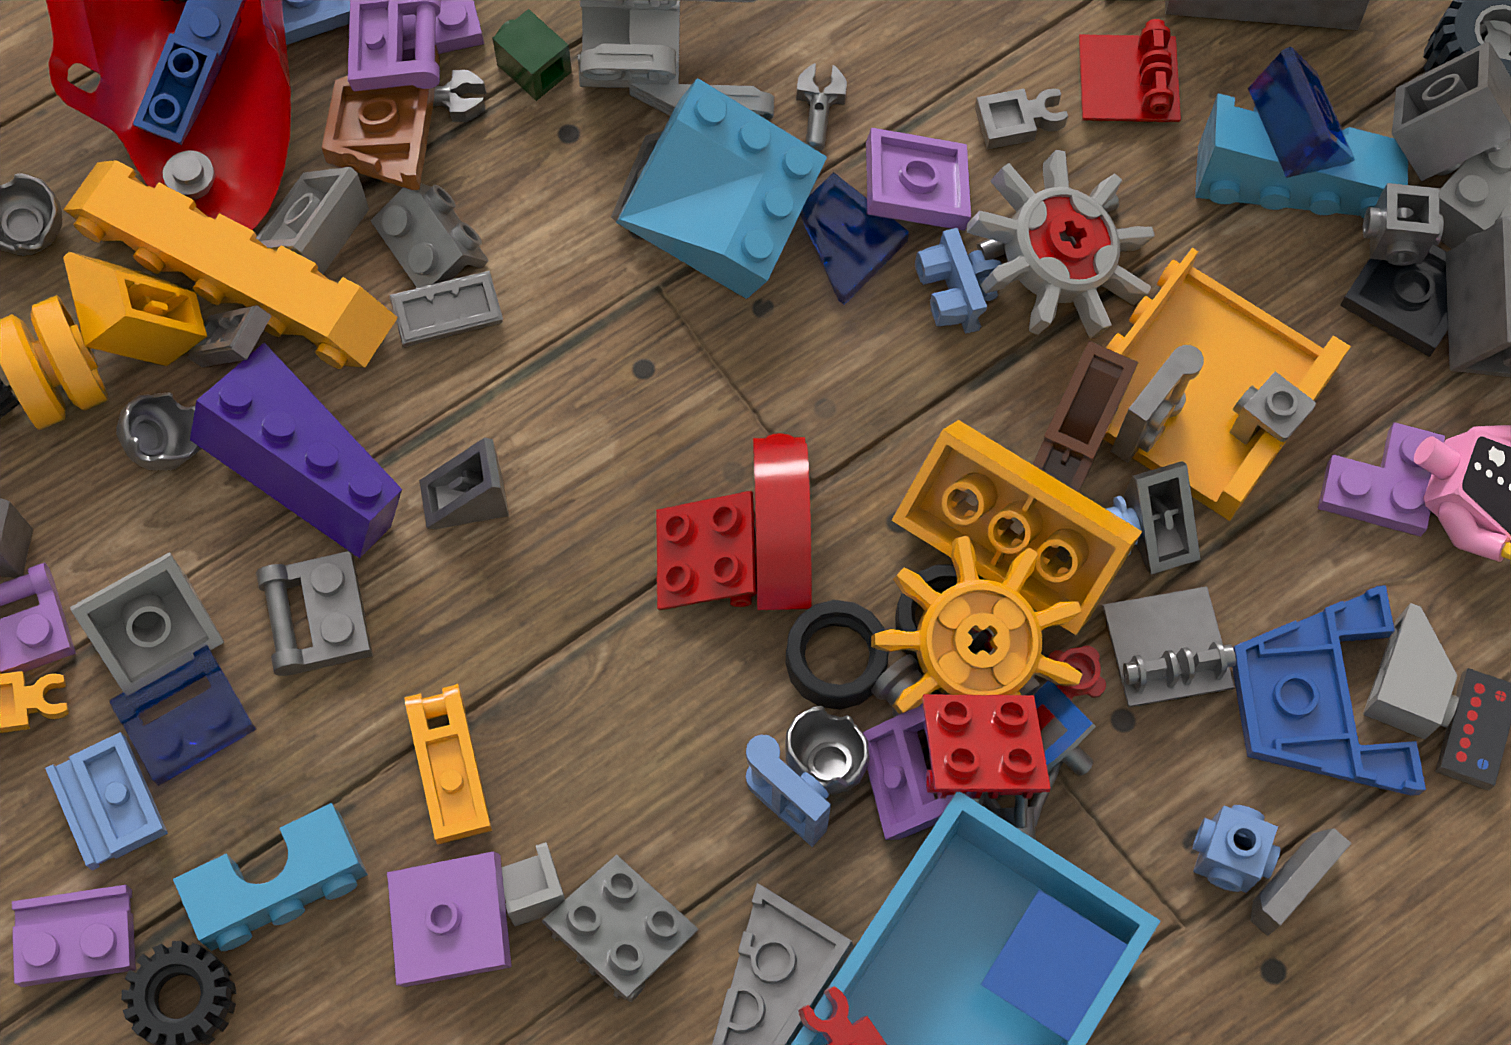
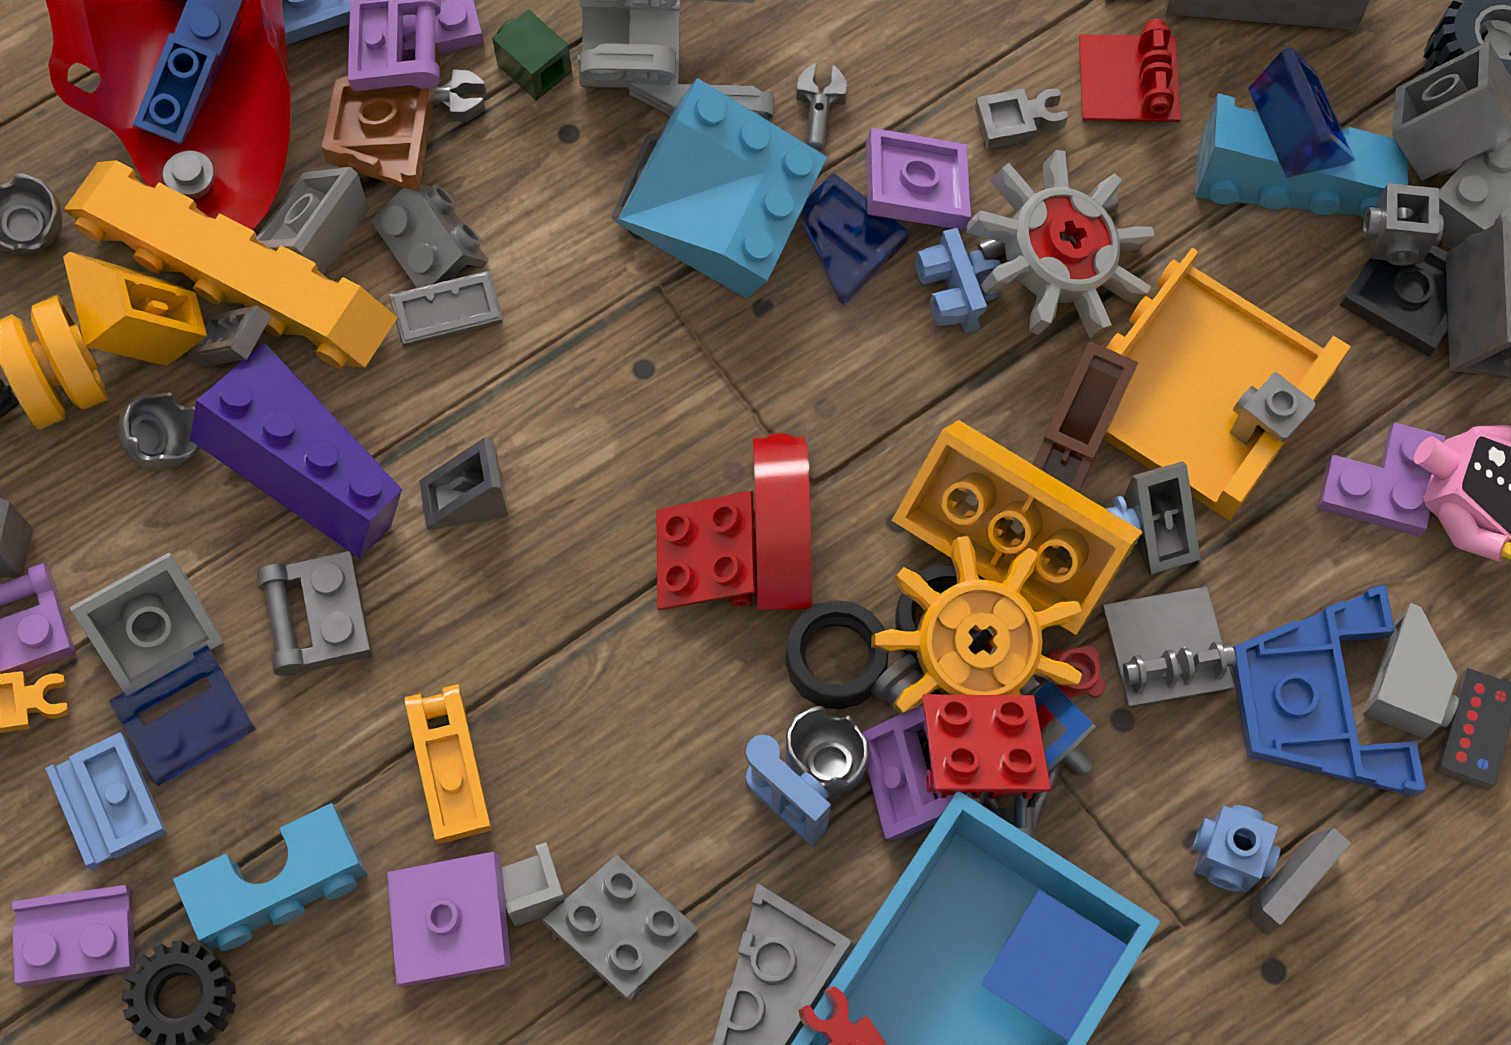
flat silver plate [1111,345,1204,463] -> none

